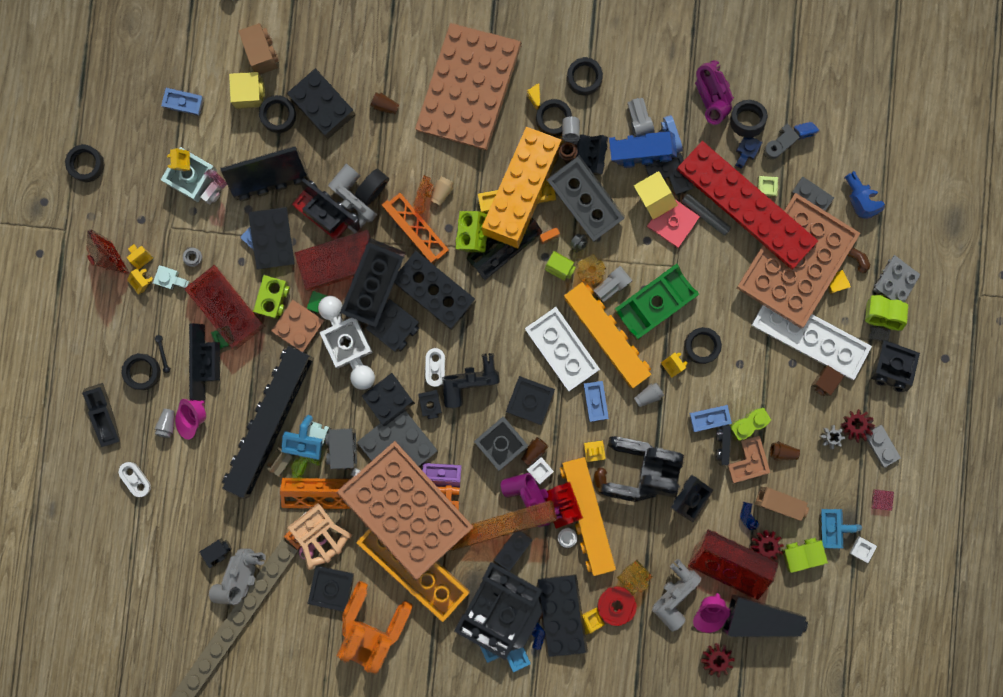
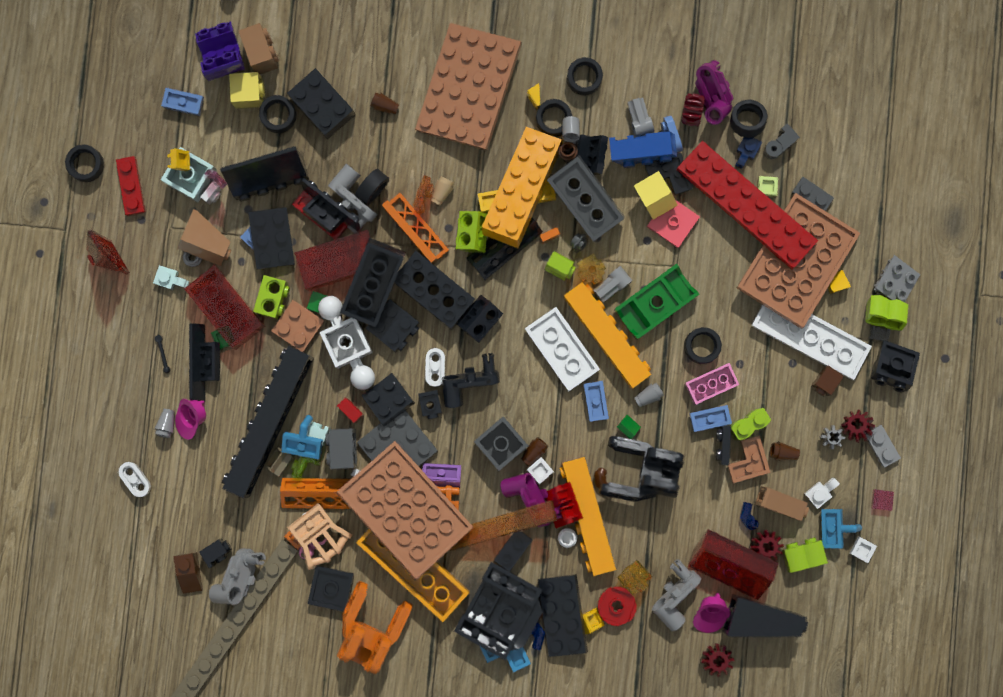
black slope [82,383,120,447] -> none
black tyre [121,353,161,390] -> none
yellow tile [127,244,153,270] -> none
yellow tile [127,269,153,295] -> none
black plate [506,376,555,425] -> none
yellow tile [584,440,606,462] -> none
yellow tile [661,353,687,378] -> none
black plate [671,474,713,523] -> none
dark grey axle [682,194,731,235] -> none
blue slope [794,122,819,140] -> none
blue piece [844,171,885,219] -> none
reddish brown arm [847,247,871,274] -> none
none -> red plate [116,156,146,216]
none -> reddish brown slope [173,552,203,594]
none -> medium nougat slope [177,209,231,266]
none -> dark purple slope [195,21,245,81]
none -> red piece [337,397,364,423]
none -> black brick [456,295,503,343]
none -> green tile [617,415,641,439]
none -> dark red gear [681,93,705,126]
none -> bright pink piece [684,363,739,405]
none -> white plate [804,478,840,509]

